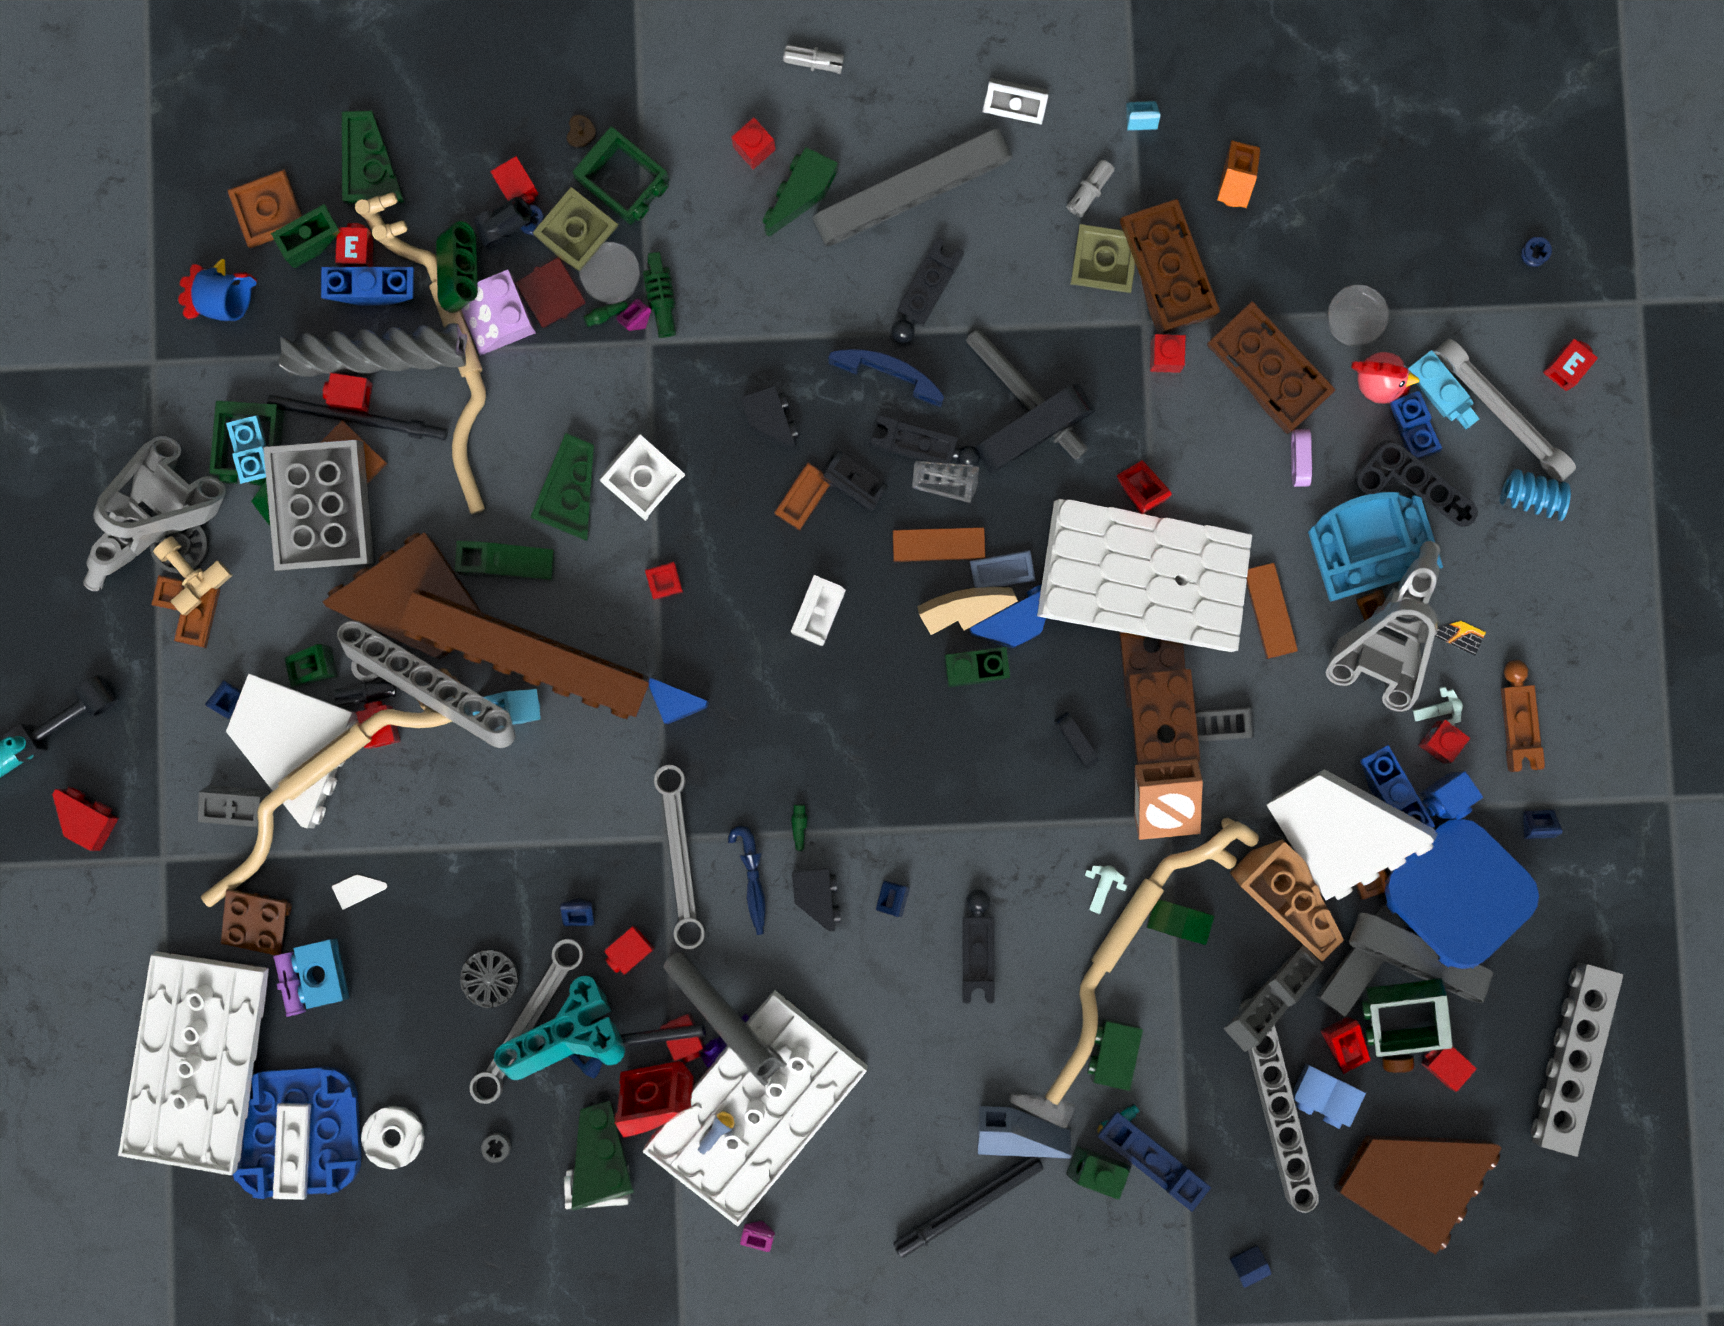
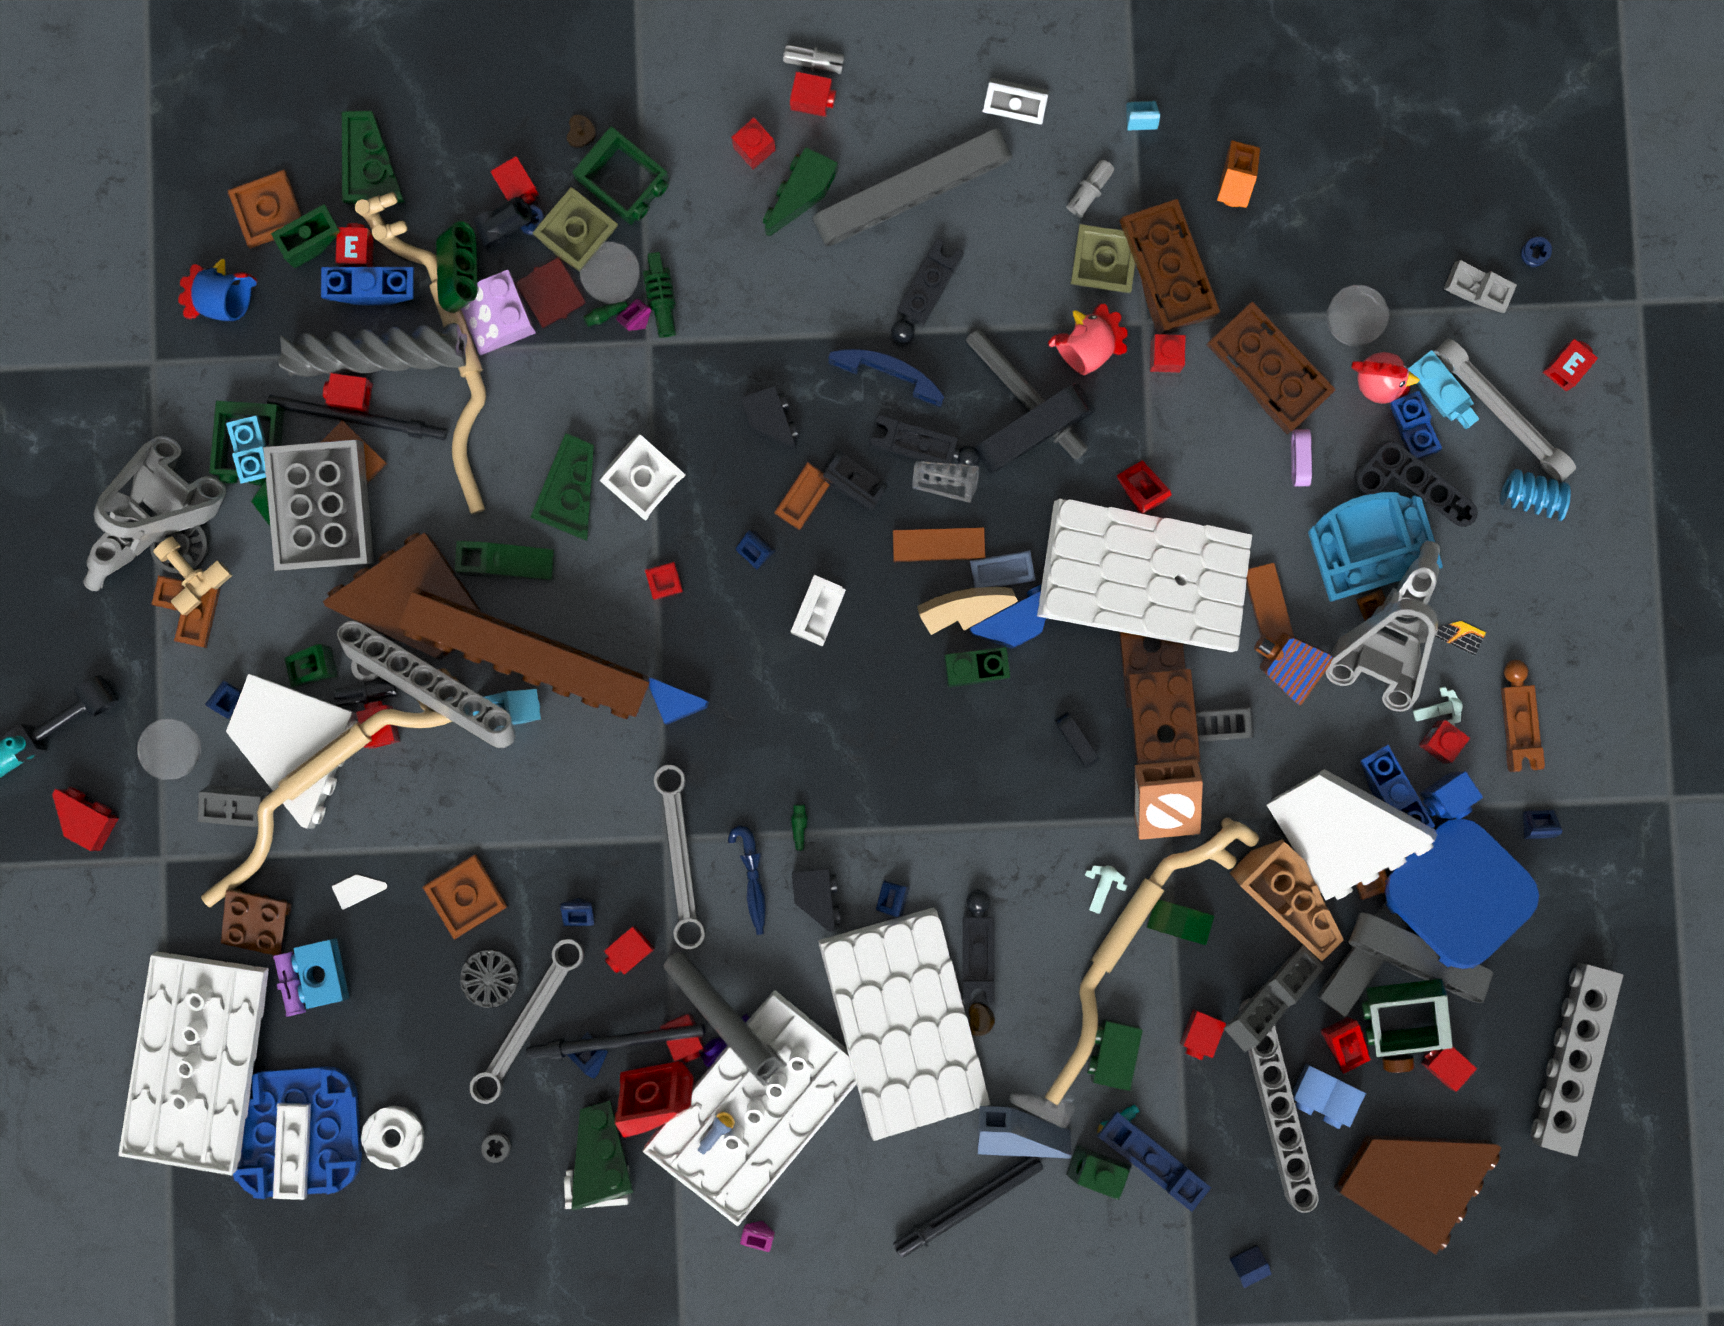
teal beam [494,976,625,1080] -> none
none -> clear tile [137,719,201,780]
none -> dark orange tile [423,854,508,939]
none -> dark blue slope [735,530,776,570]
none -> red brick [790,72,836,117]
none -> white piece [818,907,990,1141]
none -> dark brown piece [969,1003,995,1036]
none -> coral piece [1048,303,1128,375]
none -> red brick [1180,1009,1226,1060]
none -> torso [1254,632,1333,706]
none -> light grey slope [1444,260,1517,313]

